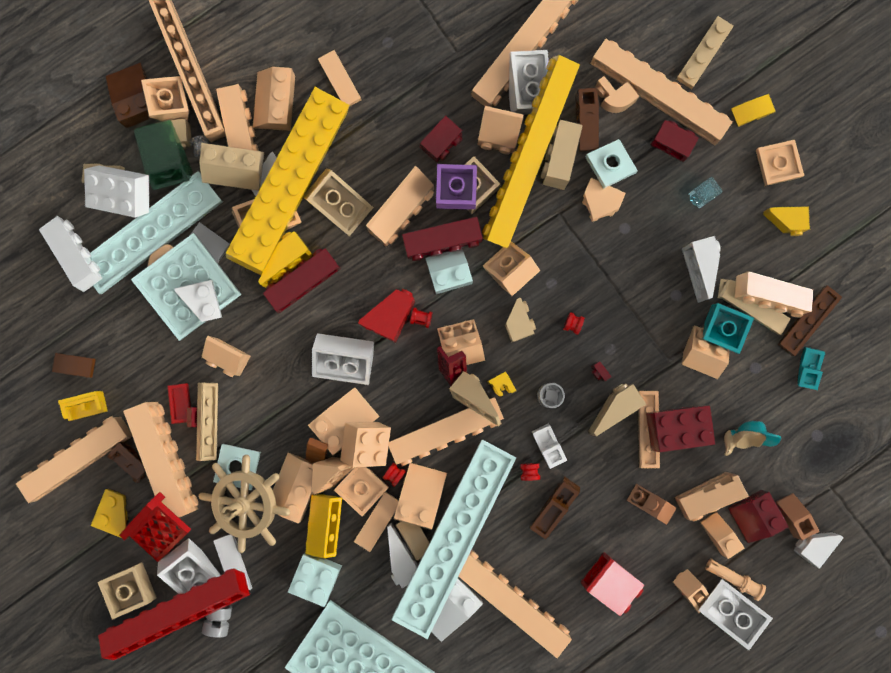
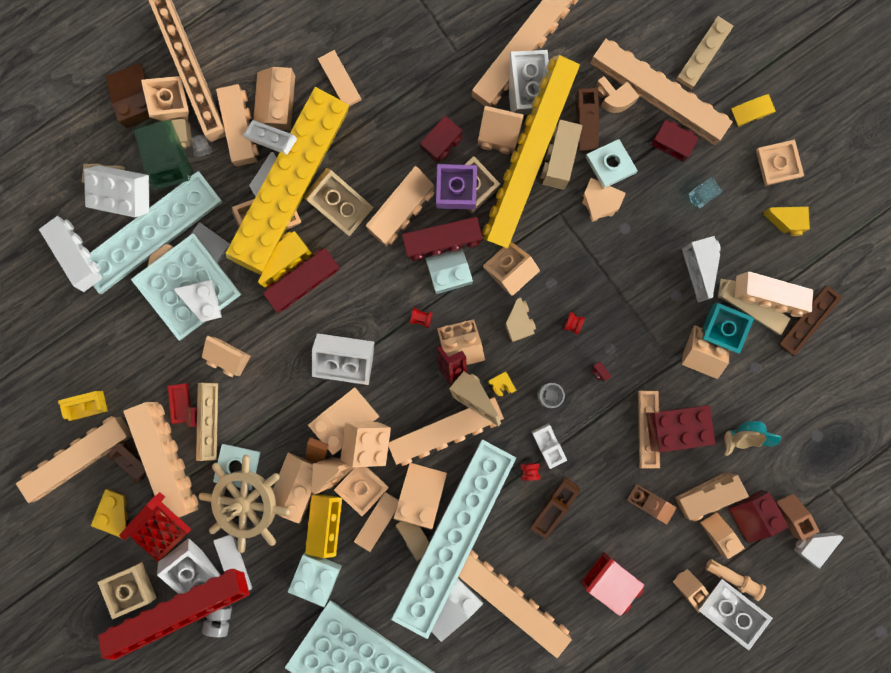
reddish brown slope [52,353,96,378] -> none
tan slope [199,143,264,191] -> none
red slope [358,289,415,343] -> none
red wheel [383,462,406,487] -> none
white slope [387,523,418,588] -> none
tan slope [588,383,646,436] -> none
teal slope [797,347,825,390] -> none
none -> white tile [243,120,297,155]

